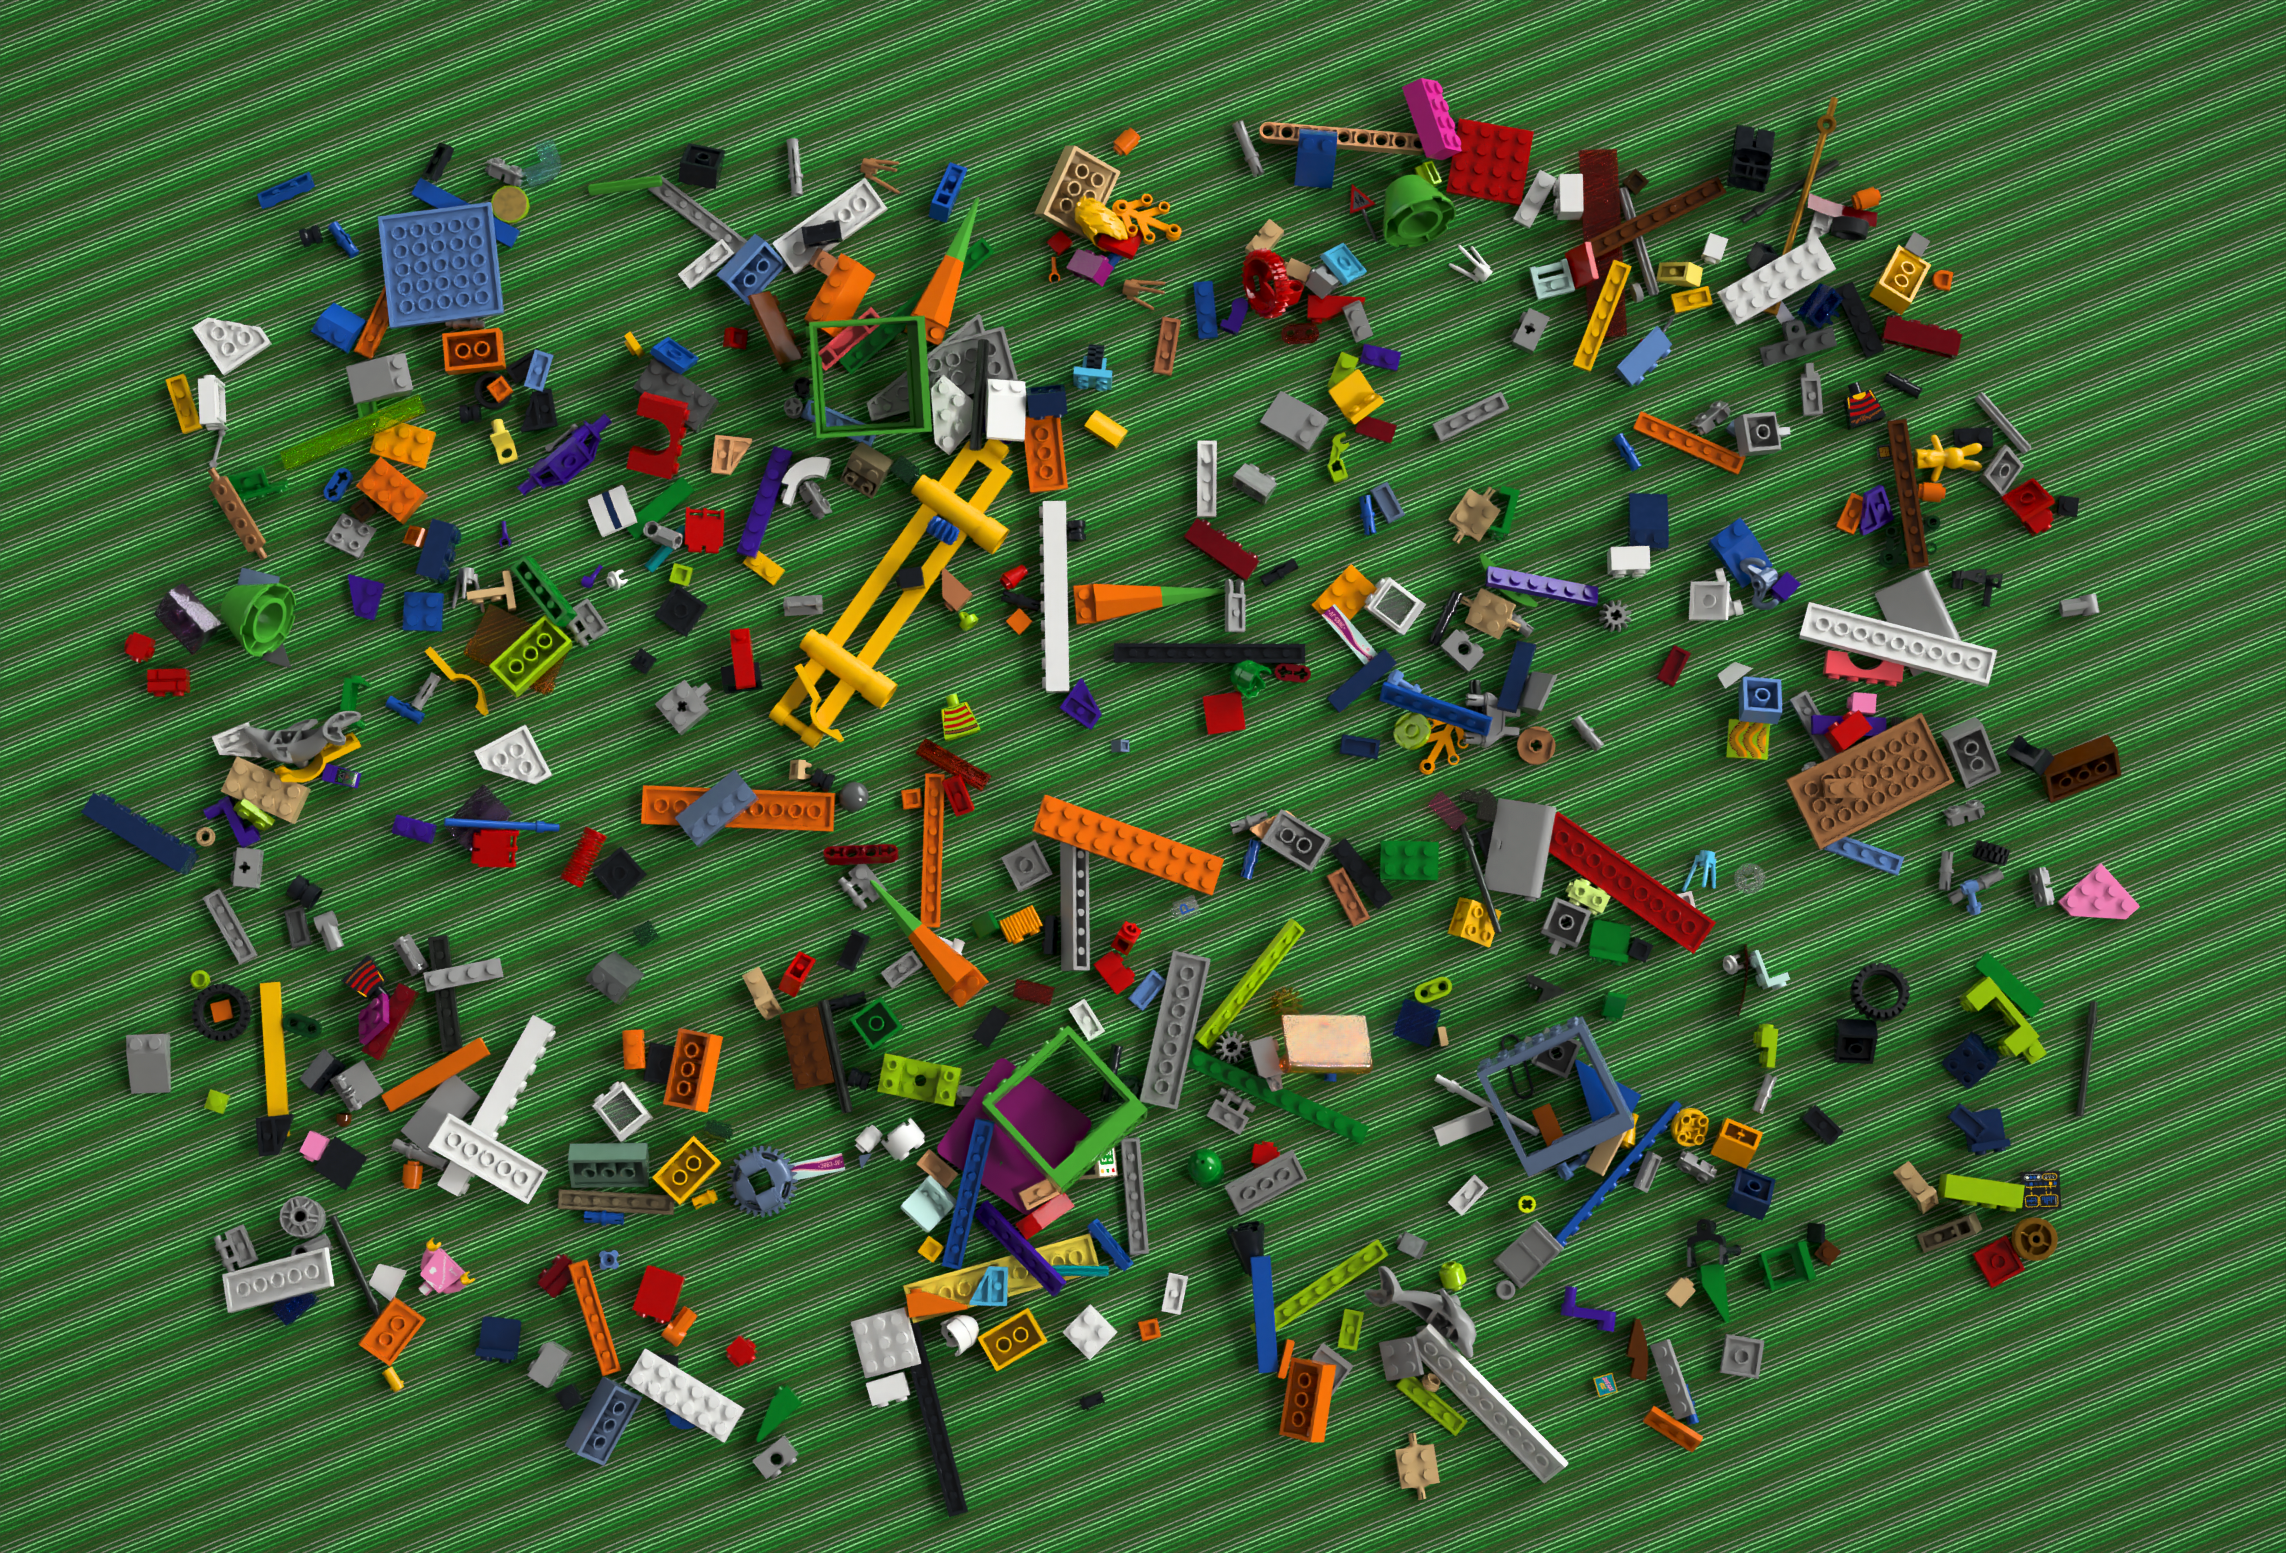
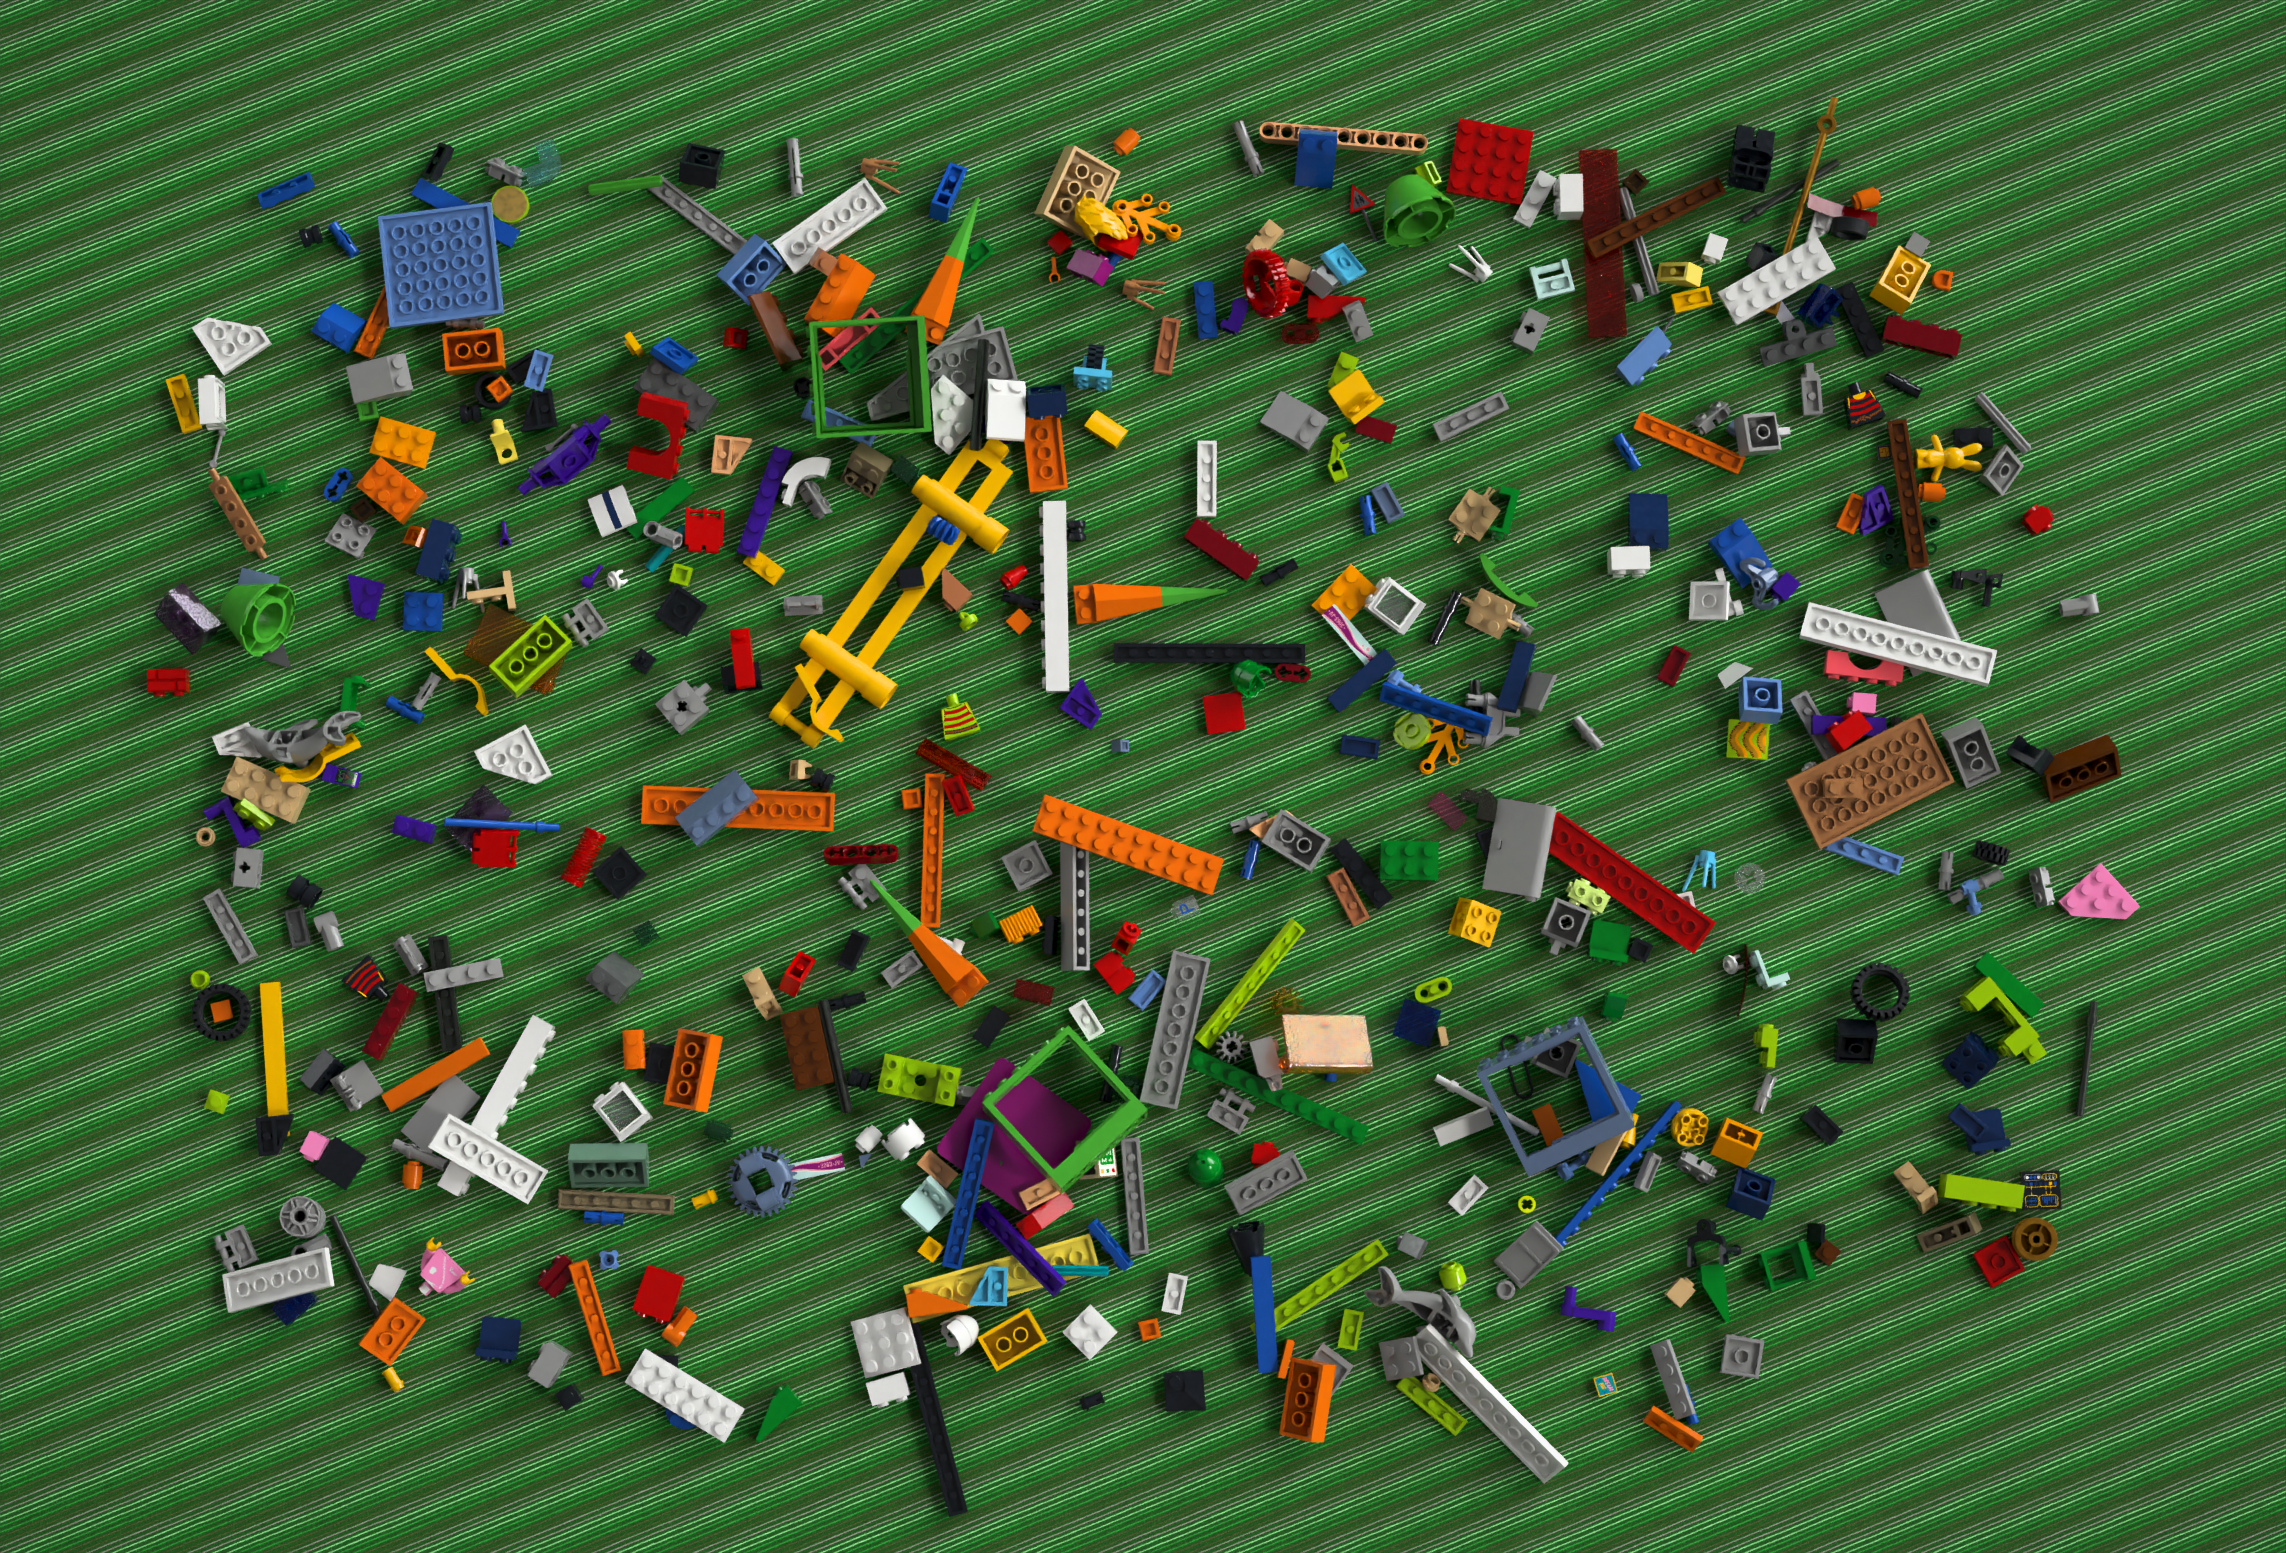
dark blue brick [81,792,200,875] -> none
red brick [124,632,156,663] -> none
light grey slope [126,1034,171,1094] -> none
clear neon green plate [280,394,427,471] -> none
dark green plate [283,1013,322,1038] -> none
reddish brown hinge [336,1113,352,1127] -> none
magenta plate [358,992,389,1045] -> none
green brick [511,555,578,627] -> none
sand blue slope [565,1377,642,1466] -> none
yellow brick [652,1136,721,1206] -> none
white plate [678,239,735,290] -> none
red brick [726,1335,758,1368] -> none
light grey brick [752,1435,799,1479] -> none
light grey wheel [784,397,804,419] -> none
black hinge [801,220,843,248] -> none
dark grey hair [838,782,869,812] -> none
green brick [850,996,904,1051] -> none
light grey hinge [1225,579,1245,633] -> none
light grey slope [1232,463,1277,505] -> none
dark purple plate [1360,344,1401,372] -> none
tan plate [1395,1433,1440,1500] -> none
dark pink brick [1402,78,1462,160] -> none
light grey brick [1440,629,1484,674] -> none
pearl dark grey bar [1459,825,1502,935] -> none
plate [1485,566,1598,607] -> none
medium nougat plate [1517,726,1556,765] -> none
pearl dark grey slope [1525,974,1565,1004] -> none
red tile [1564,242,1599,289] -> none
yellow plate [1572,260,1632,373] -> none
light grey gear [1599,600,1632,632] -> none
reddish brown slope [1625,1318,1648,1381] -> none
light grey hinge [1942,800,1985,827] -> none
red tile [2001,478,2055,522] -> none
black plate [2057,495,2079,518] -> none
none -> black plate [1164,1369,1206,1412]

